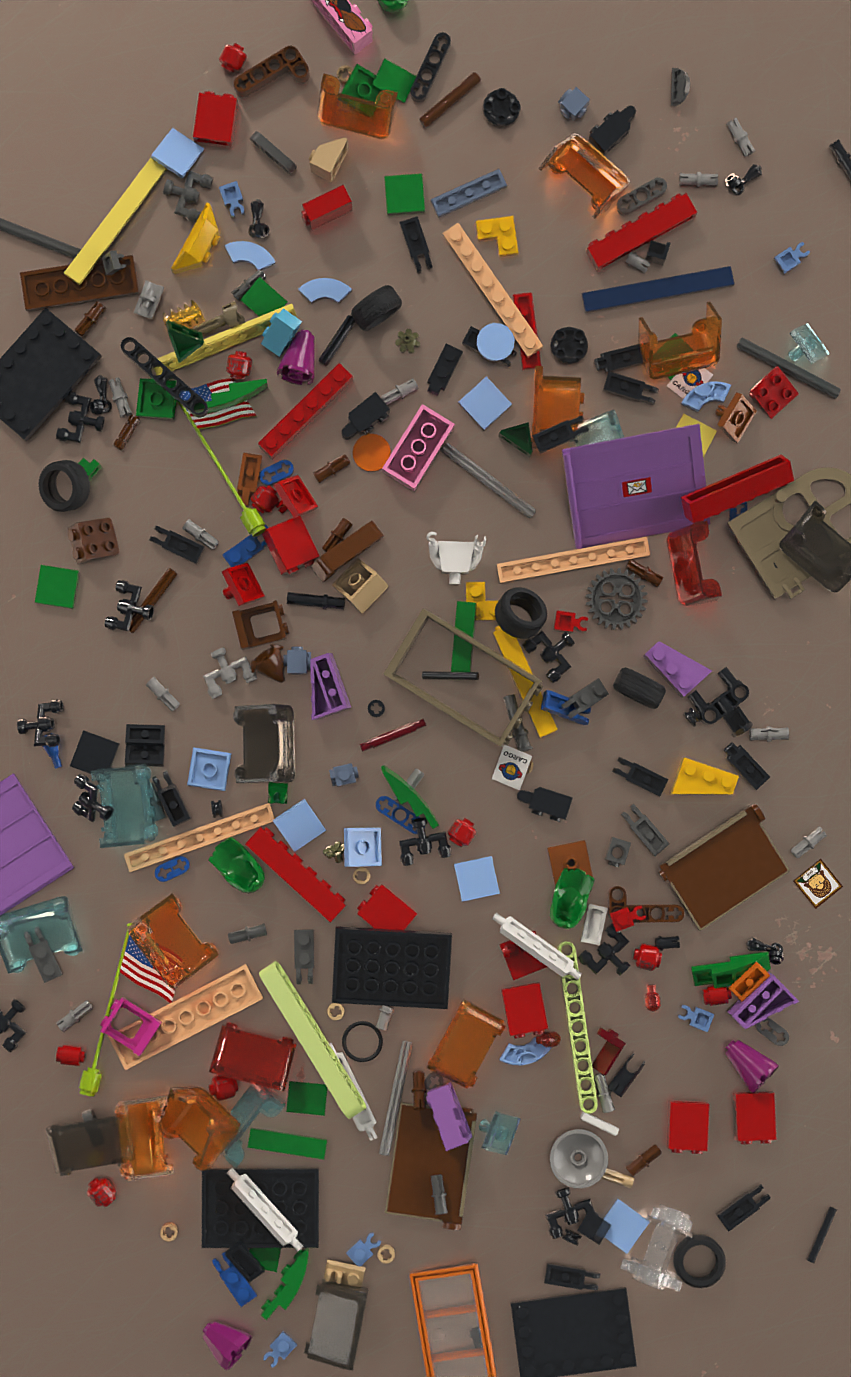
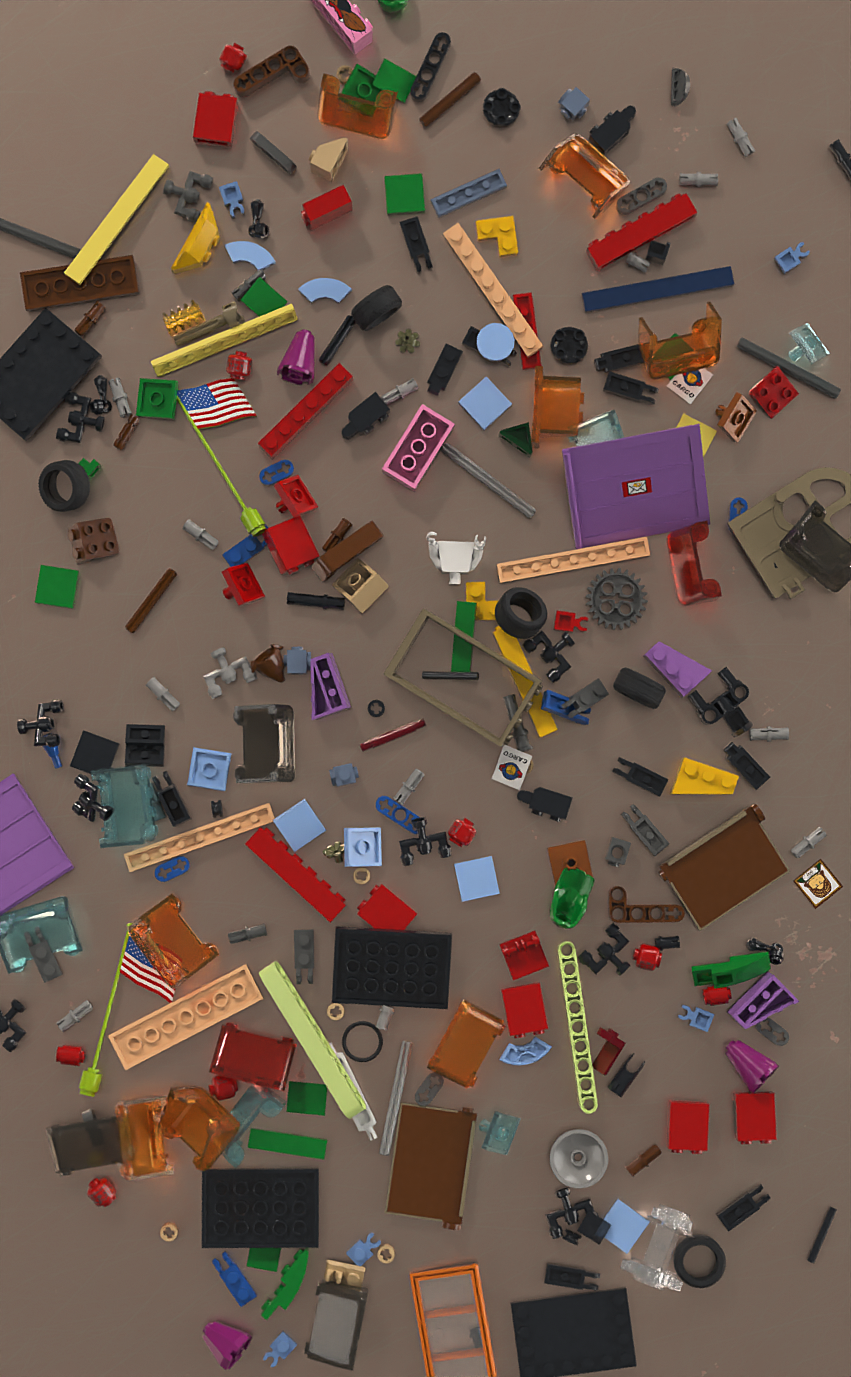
dark pink window [100,997,162,1056] -> none
dark grey tile [102,250,126,275] -> none
black piece [105,580,154,632] -> none
black beam [121,337,208,418] -> none
light grey hips [134,281,164,320] -> none
black hinge [149,526,205,564] -> none
light blue tile [151,128,204,179] -> none
dark green slope [166,320,204,363] -> none
green slope [194,379,268,414] -> none
green hair [208,837,265,894] -> none
black tile [225,1241,265,1283] -> none
white plate [227,1167,303,1252] -> none
reddish brown window [232,600,289,650] -> none
dark orange hinge [237,452,262,507] -> none
red head [251,485,279,514] -> none
medium azure brick [261,309,302,357] -> none
green tile [268,782,288,804] -> none
reddish brown axle [313,455,350,483] -> none
orange piece [353,434,391,471] -> none
green slope [381,765,439,829] -> none
reddish brown axle [411,1071,427,1111] -> none
medium lavender wedge [426,1082,472,1151] -> none
dark grey axle [431,1174,448,1215] -> none
white plate [492,912,582,980] -> none
black hinge [532,416,589,454] -> none
clear red cylinder [536,1031,561,1047] -> none
white tile [580,1112,619,1136] -> none
white tile [581,904,608,946] -> none
light grey axle [594,1074,615,1113] -> none
tan piece [601,1169,634,1189] -> none
red plate [609,905,646,932] -> none
reddish brown axle [626,559,663,587] -> none
clear red cylinder [645,984,661,1012] -> none
light blue tile [681,381,731,412] -> none
red brick [681,455,794,524] -> none
black bush [683,708,702,727] -> none
black piece [725,164,762,195] -> none
orange slope [729,962,770,1002] -> none

